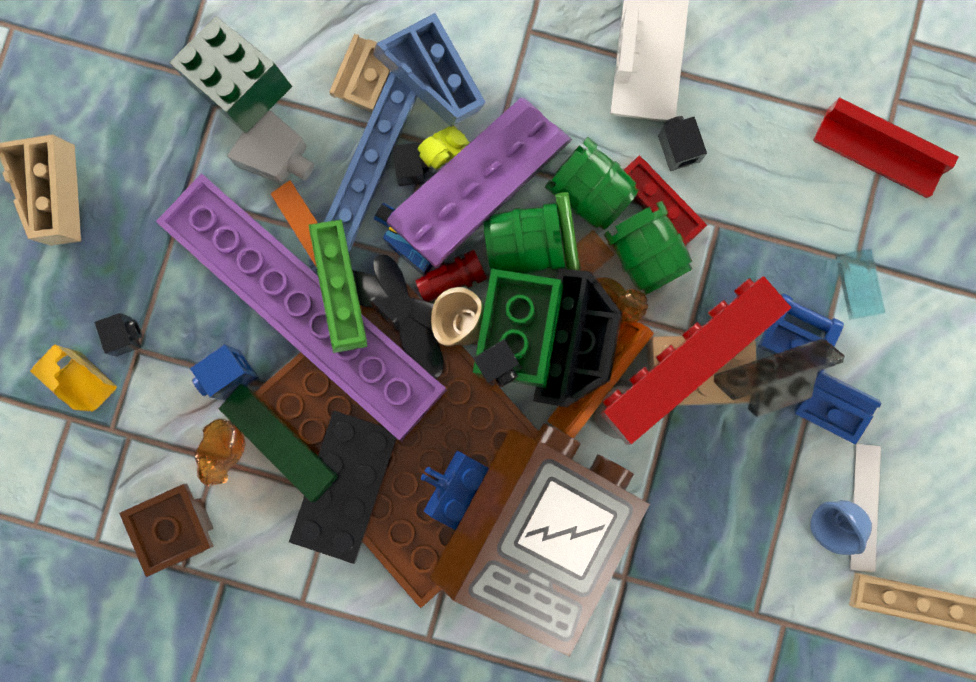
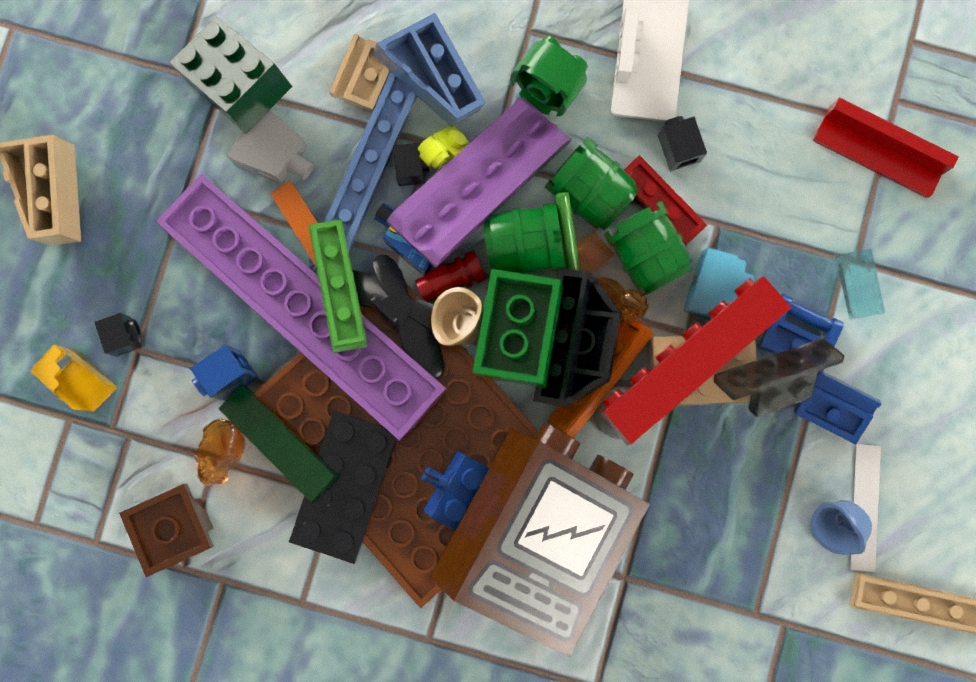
black plate [473,339,522,387] -> none
none -> green brick [510,36,588,116]
none -> medium azure piece [683,248,754,320]

